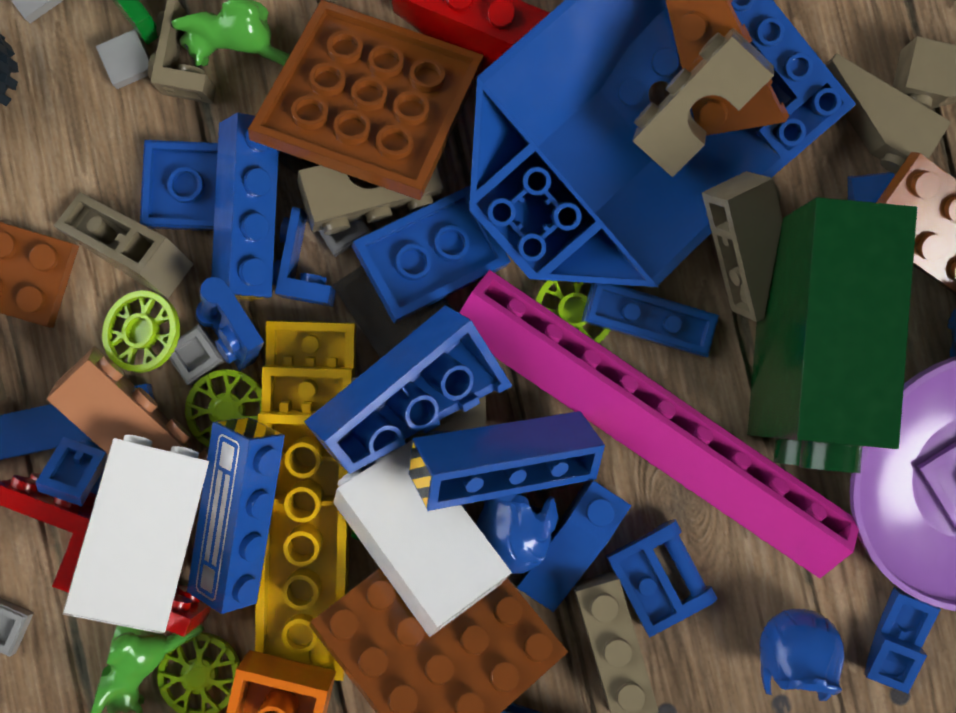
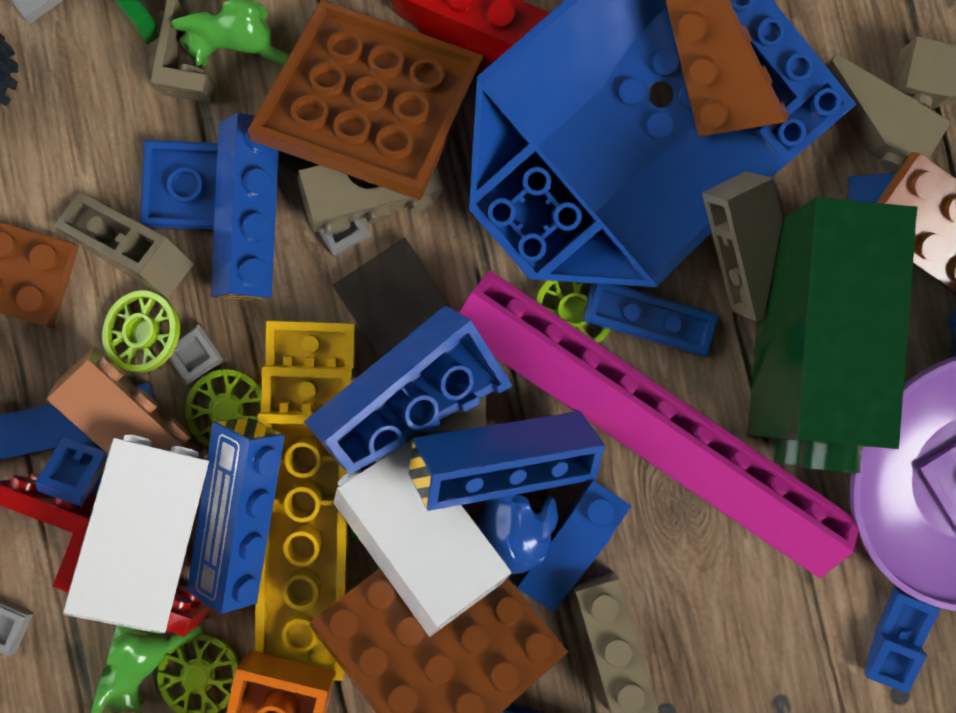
light grey tile [96,29,150,89] -> none
blue plate [195,277,264,371] -> none
blue bracket [272,207,337,307] -> none
blue plate [351,186,511,323] -> none
blue plate [606,519,718,638] -> none
dark tan arch [633,28,774,177] -> none
blue hair [760,609,845,701] -> none

